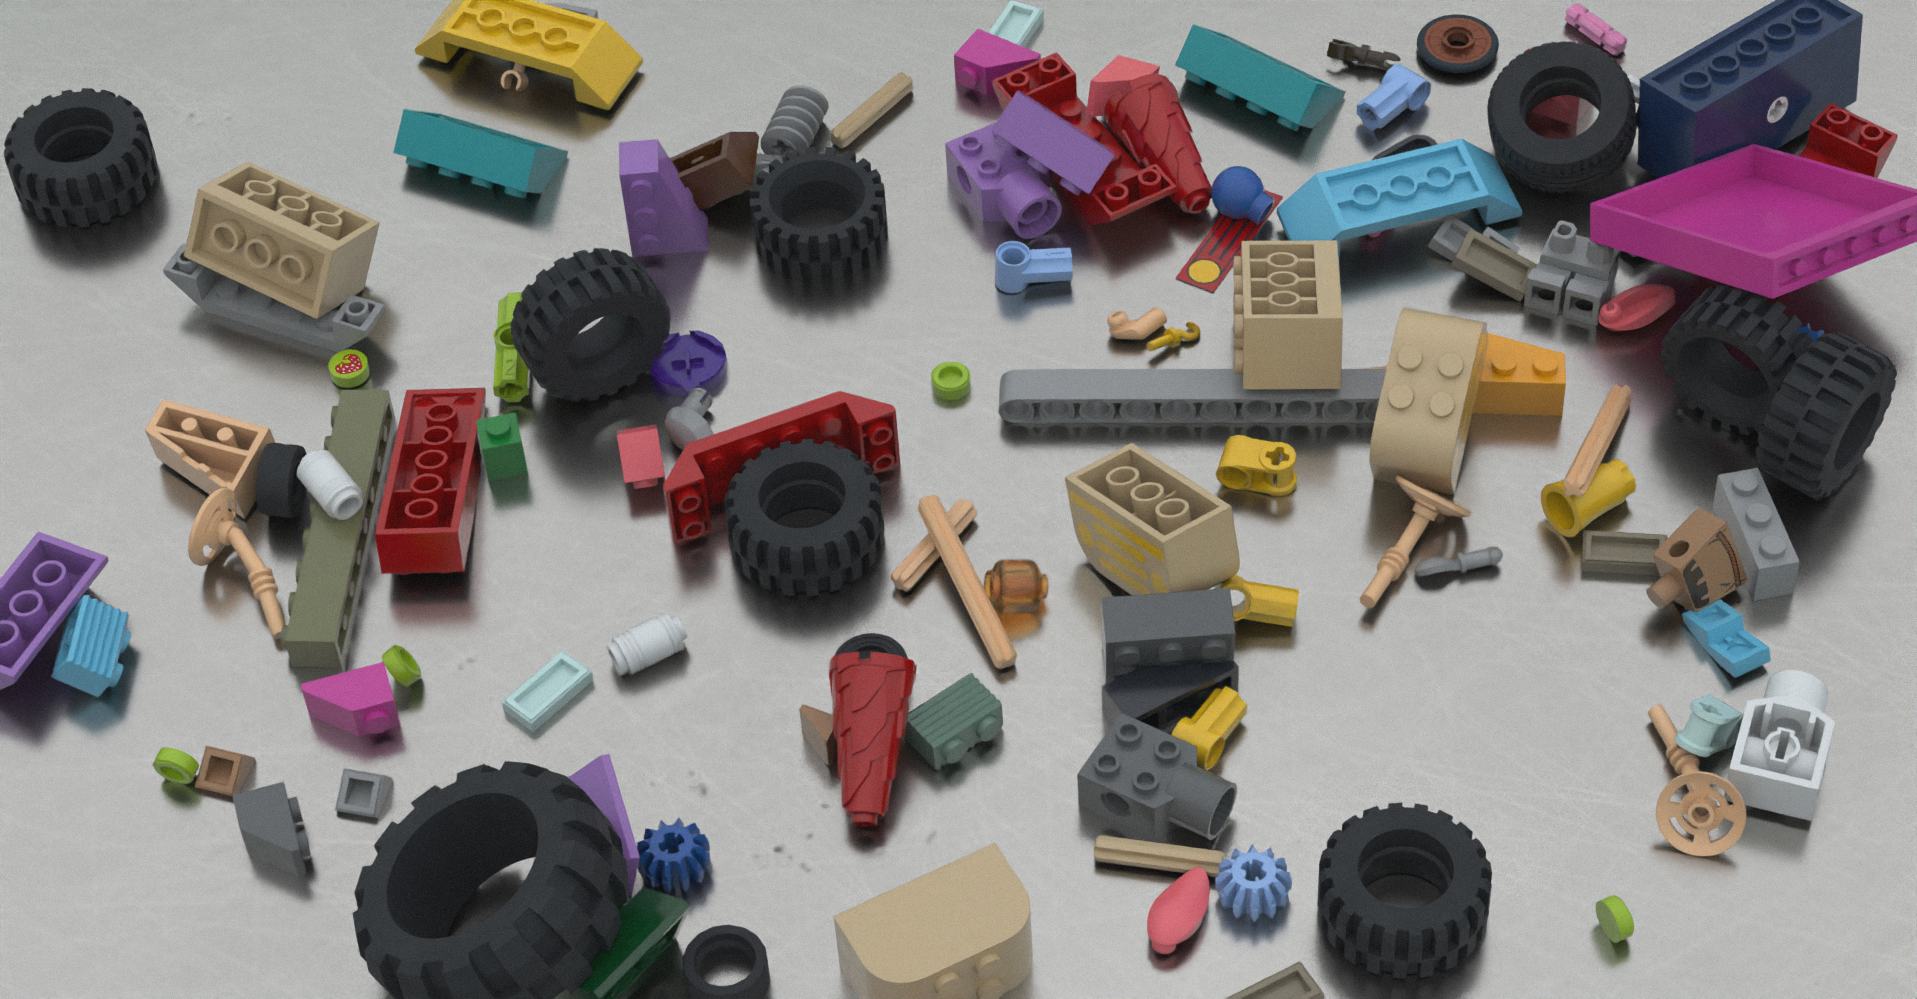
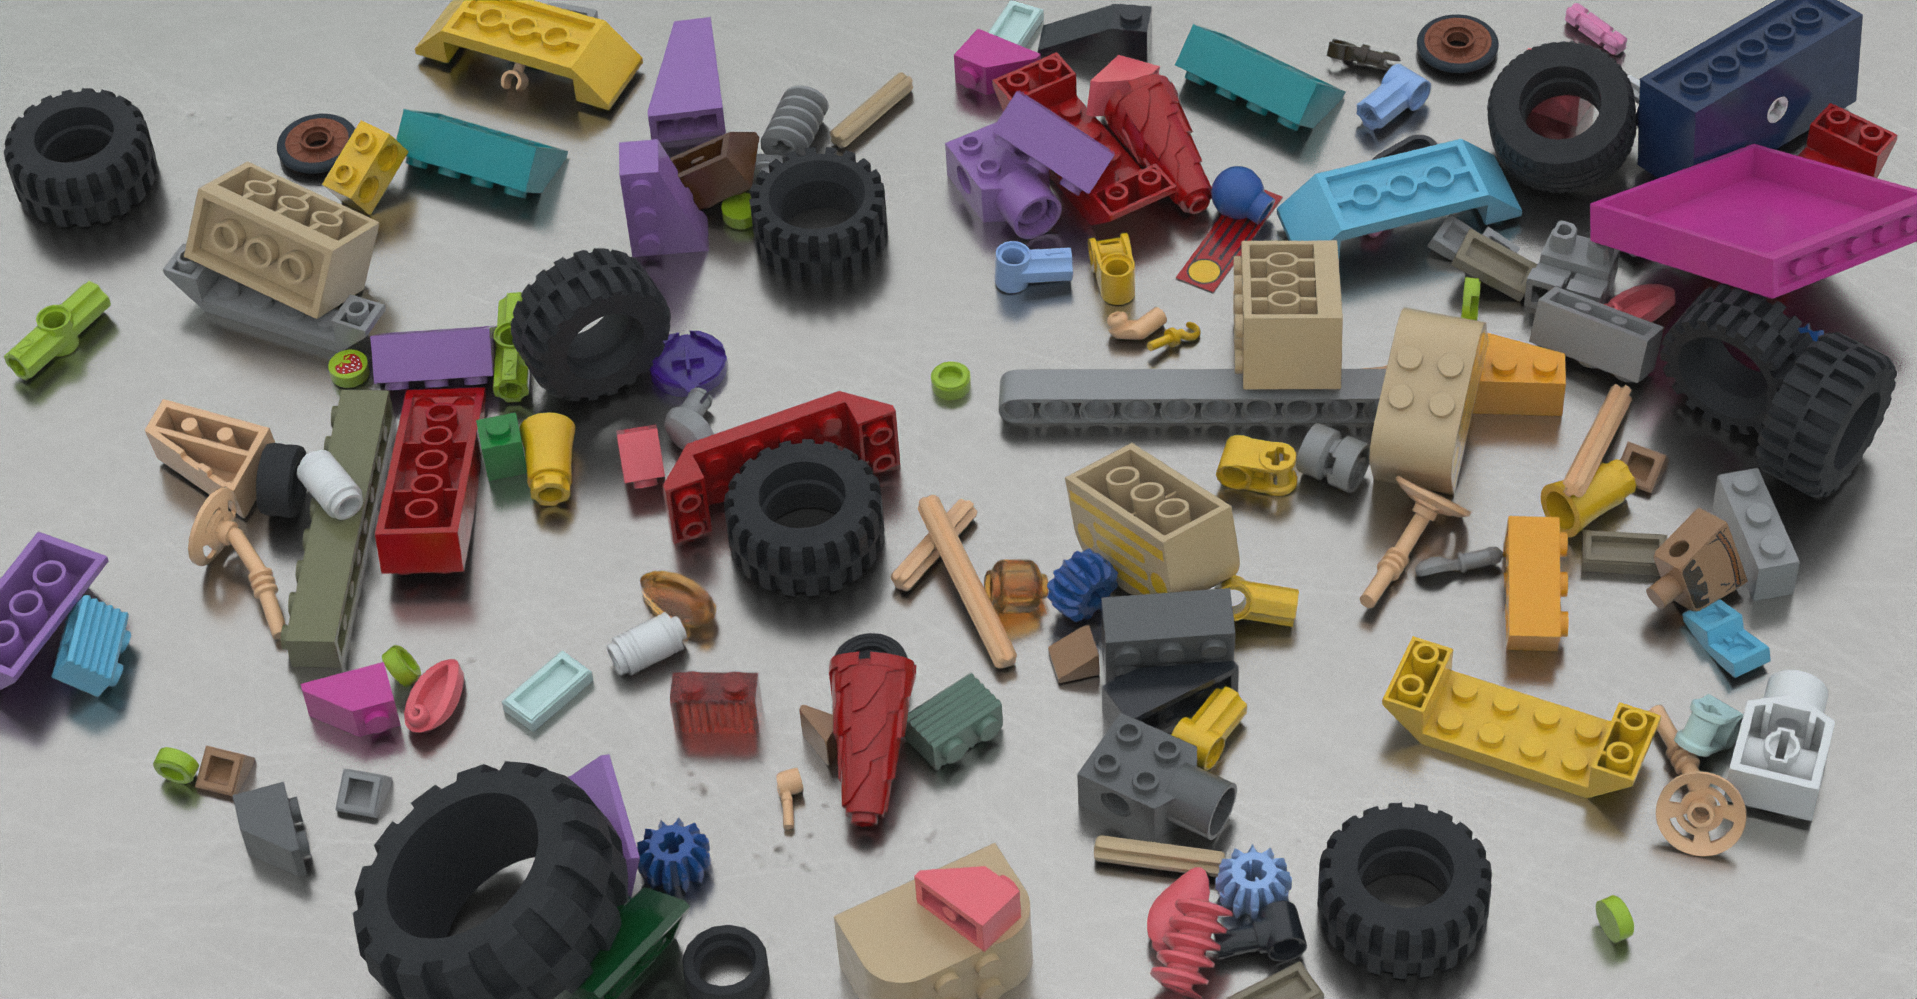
none -> lime piece [4,281,111,381]
none -> copper wheel [277,113,355,174]
none -> yellow brick [322,120,409,216]
none -> medium lavender slope [370,326,497,390]
none -> coral arm [404,659,464,733]
none -> yellow plant [519,412,576,506]
none -> clear orange arm [640,571,717,628]
none -> medium lavender slope [647,17,726,143]
none -> clear red brick [670,671,762,735]
none -> lime tile [721,193,753,229]
none -> light nougat hand [776,768,804,830]
none -> coral slope [914,866,1021,952]
none -> black slope [1038,4,1152,63]
none -> blue gear [1047,548,1118,622]
none -> medium nougat slope [1048,625,1100,683]
none -> yellow piece [1088,232,1135,305]
none -> coral piece [1150,898,1233,999]
none -> black pin [1213,901,1307,962]
none -> light grey wheel [1296,423,1371,493]
none -> yellow slope [1382,636,1661,798]
none -> lime tile [1461,277,1481,321]
none -> light orange wedge [1503,516,1569,651]
none -> light grey brick [1529,286,1664,383]
none -> medium nougat slope [1620,441,1669,494]

